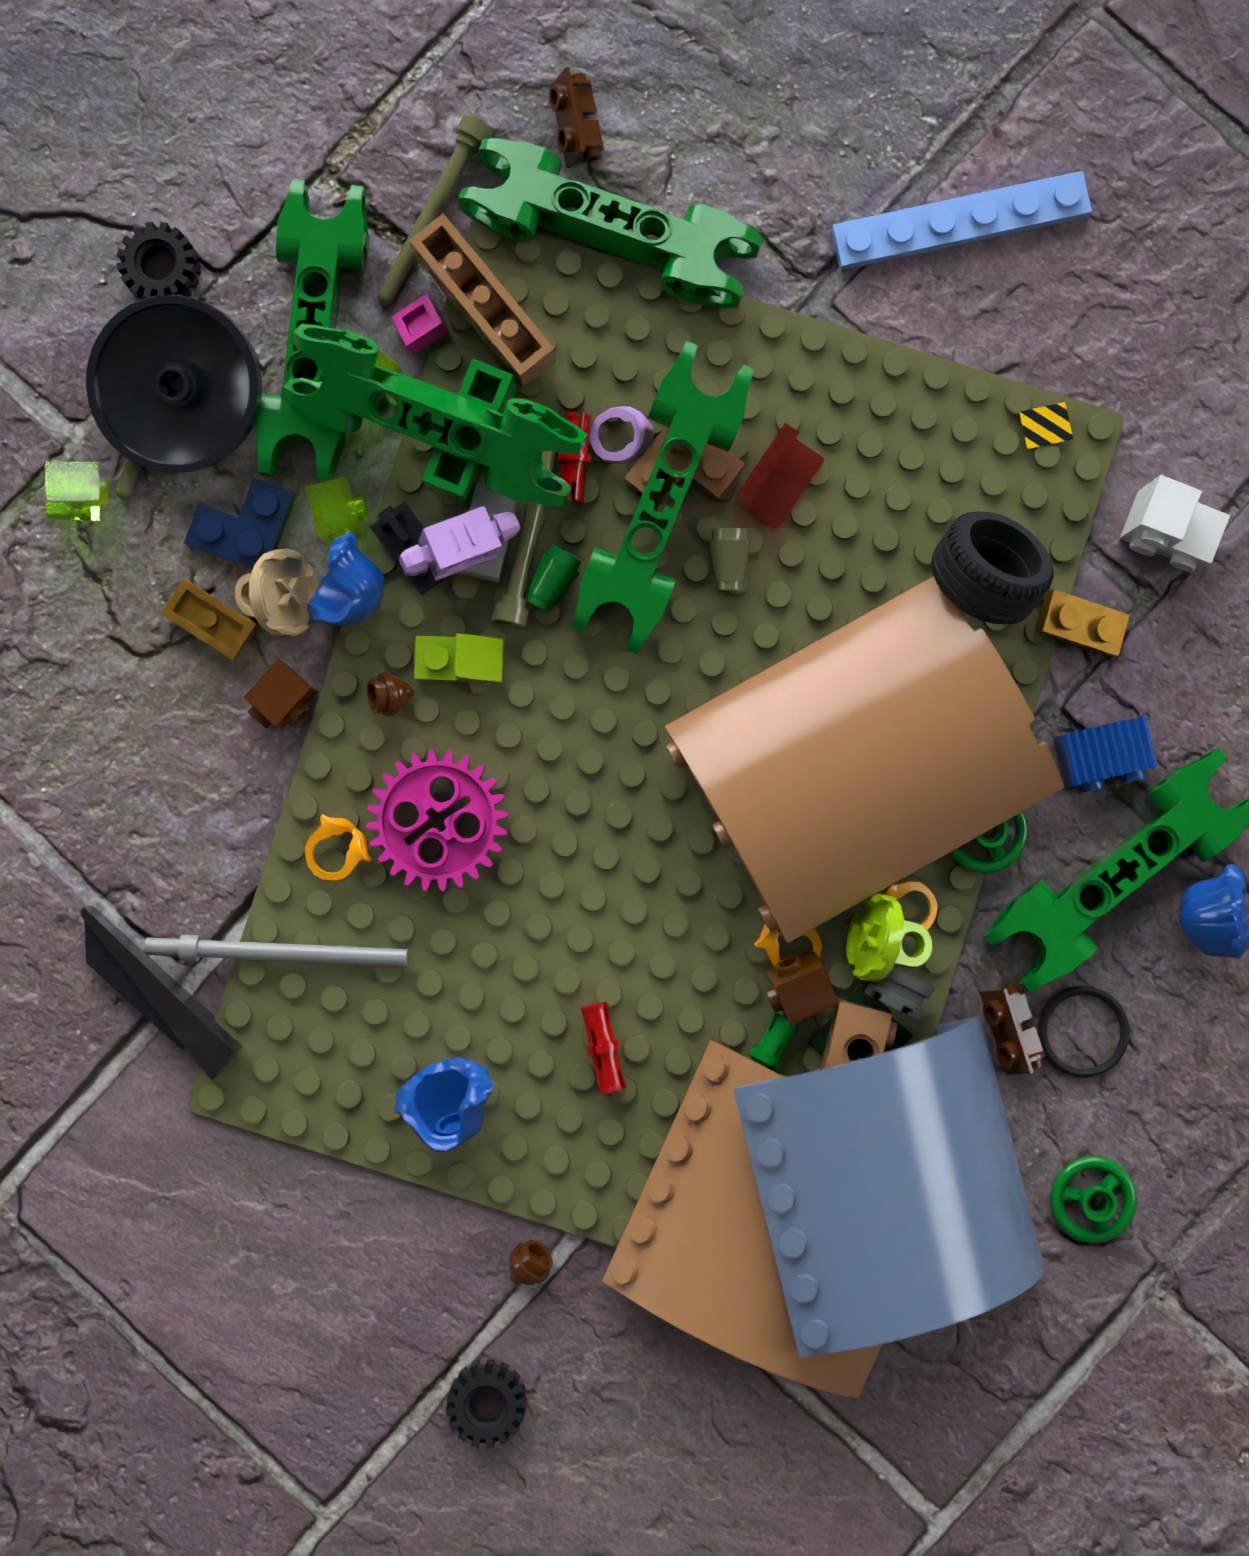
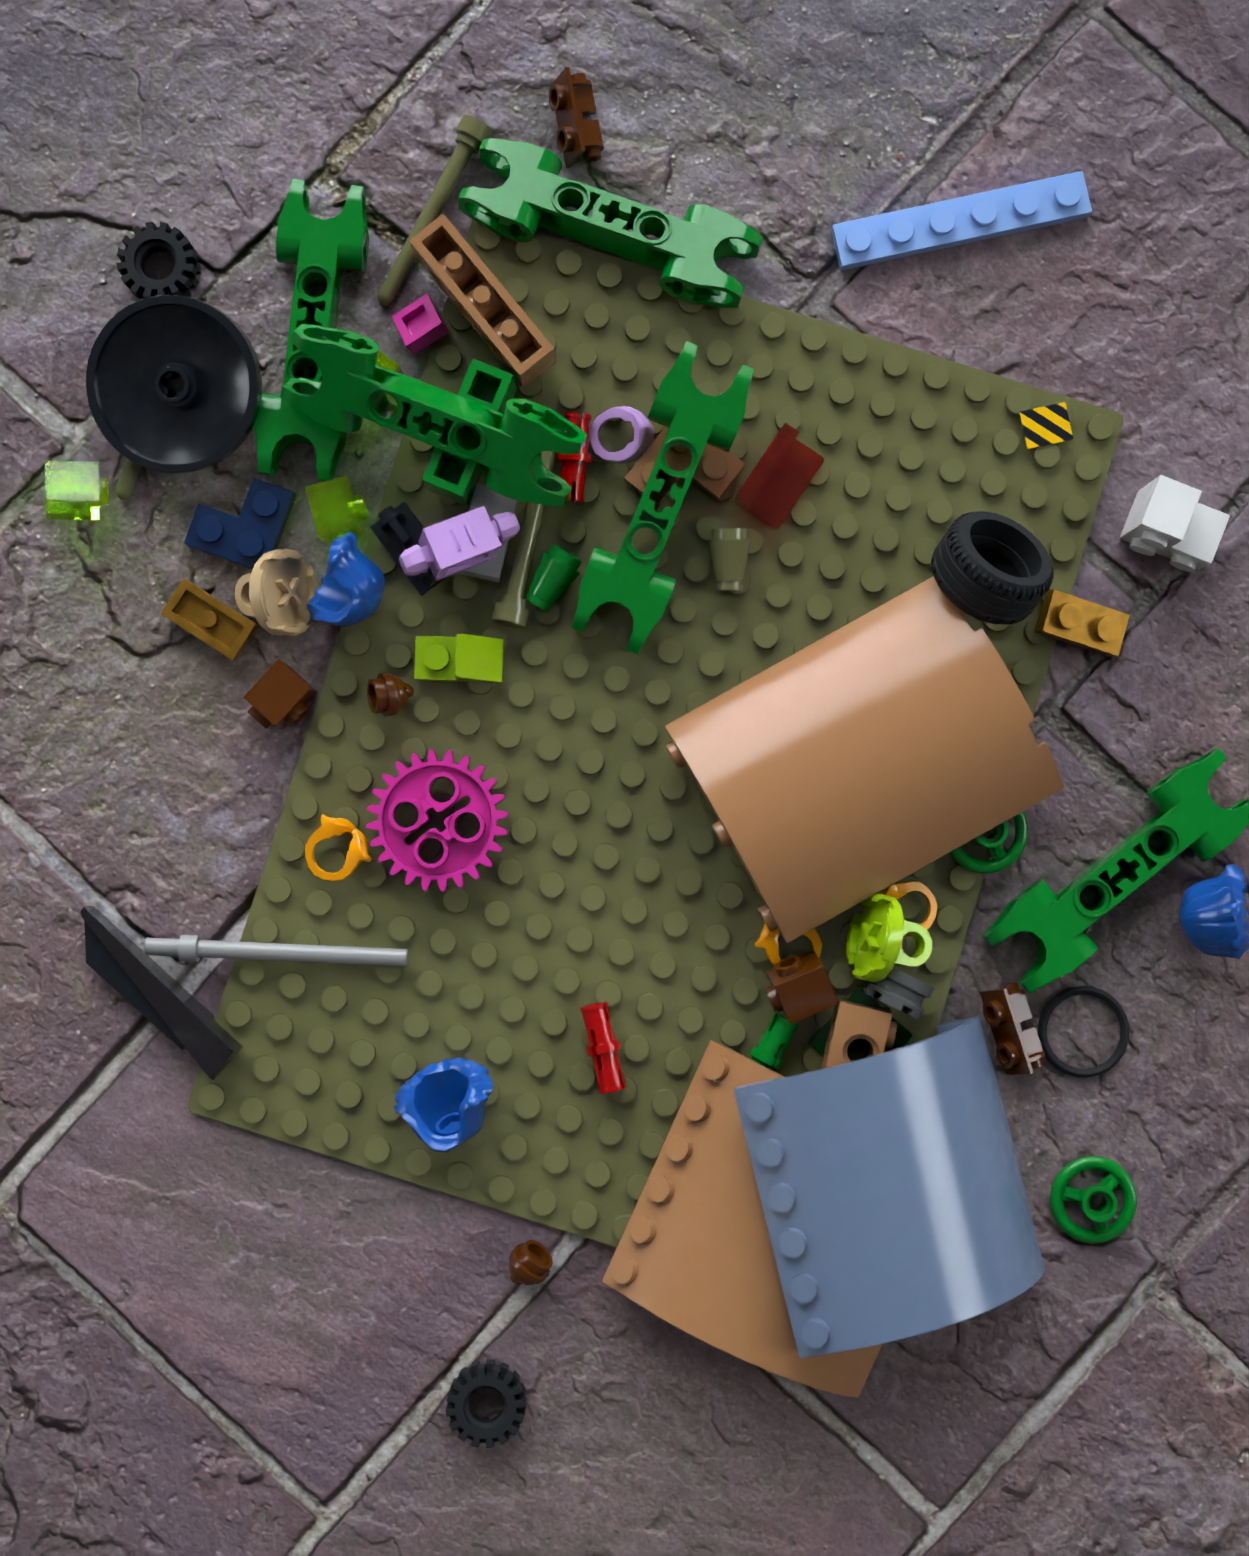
blue brick [1053,715,1158,793] -> none

